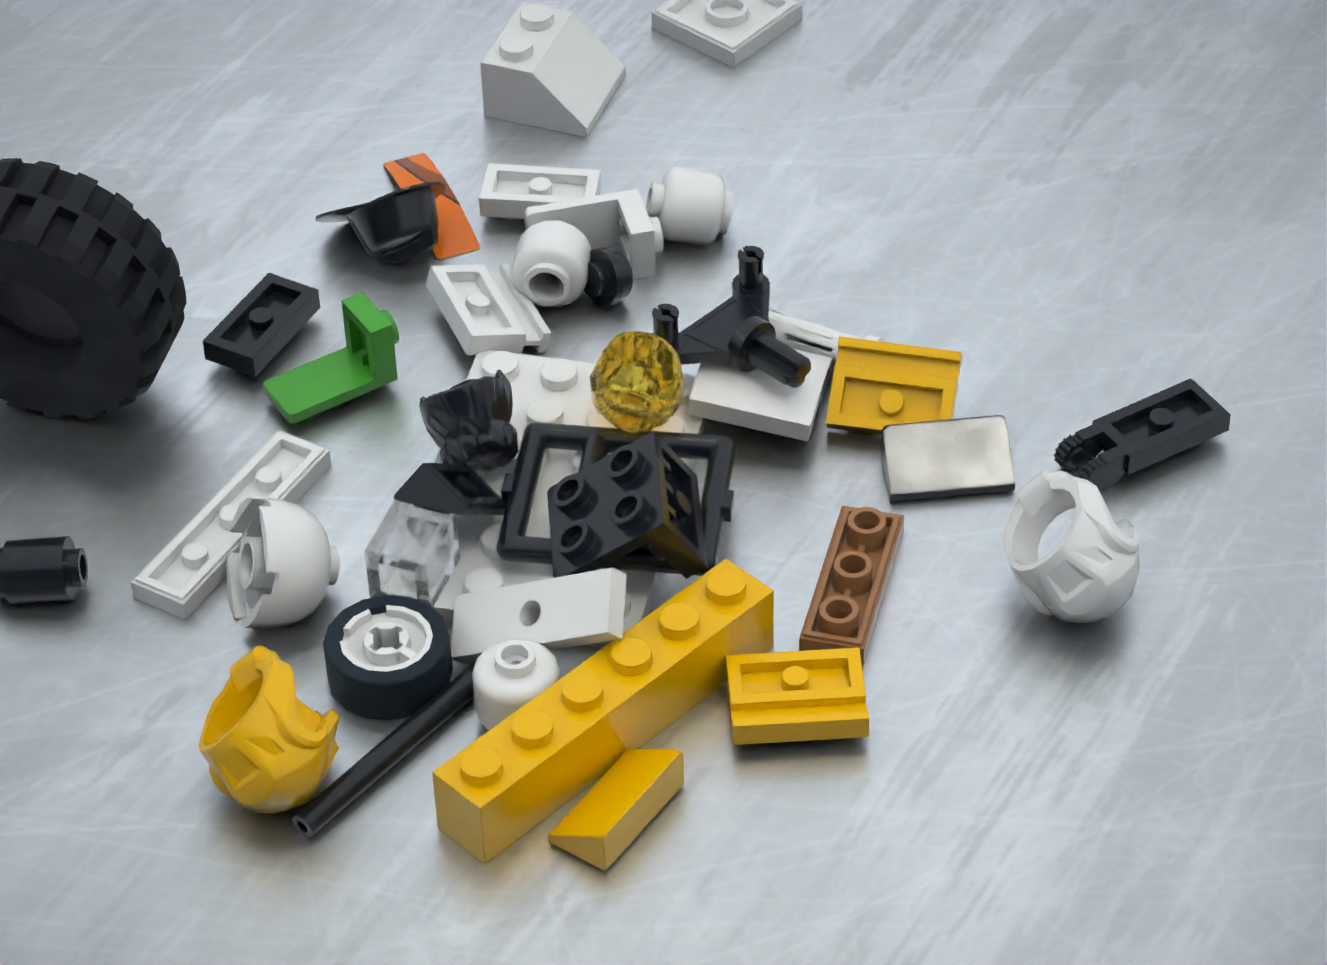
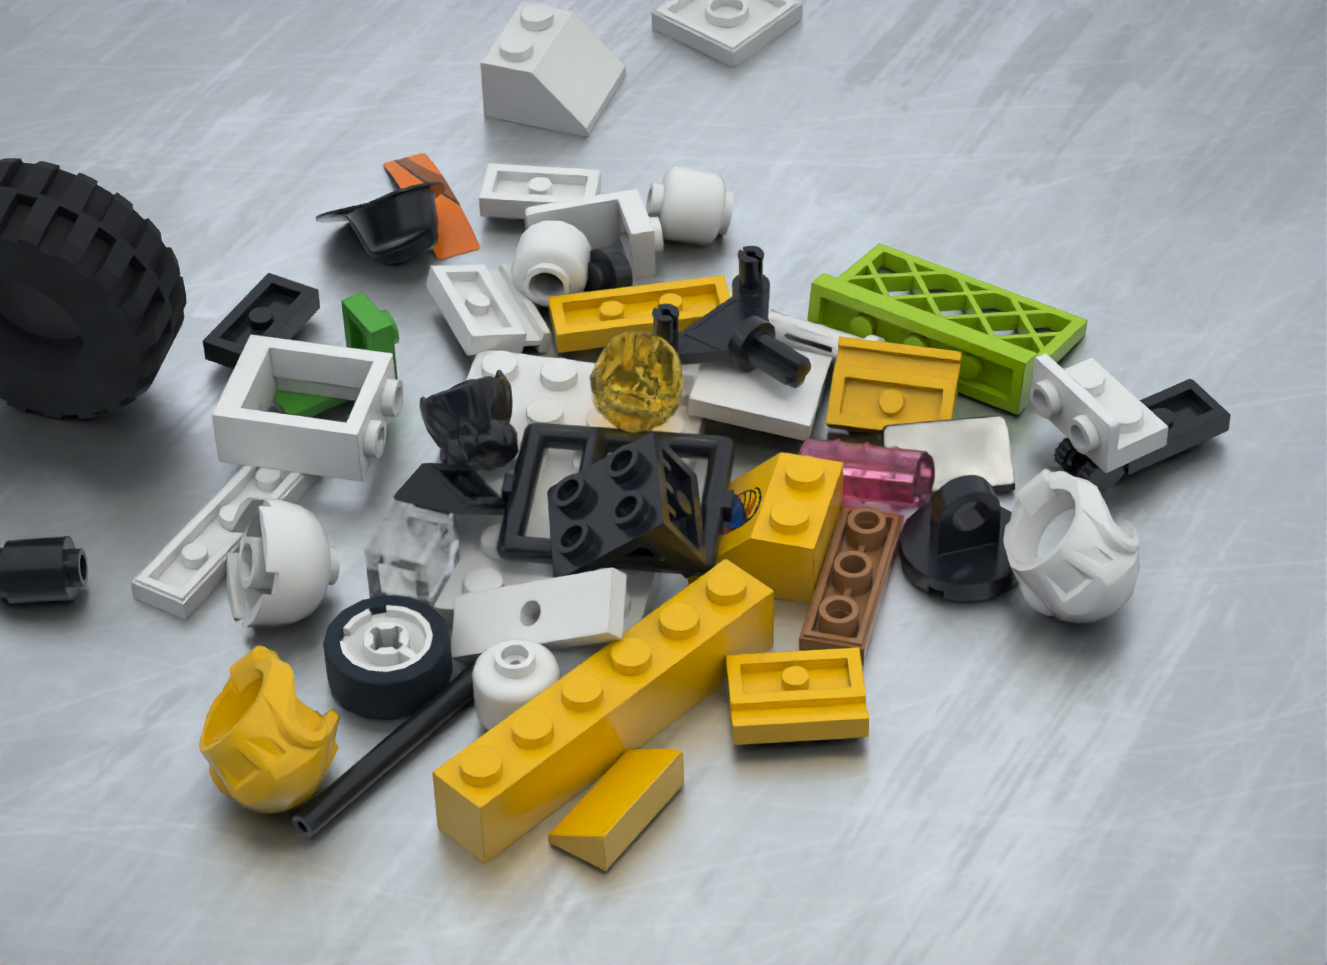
none -> white window [212,335,404,482]
none -> yellow plate [548,275,731,353]
none -> yellow slope [688,452,844,605]
none -> clear pink axle [799,438,935,508]
none -> lime fence [807,243,1088,415]
none -> black tile [899,475,1017,602]
none -> white bracket [1029,354,1168,473]

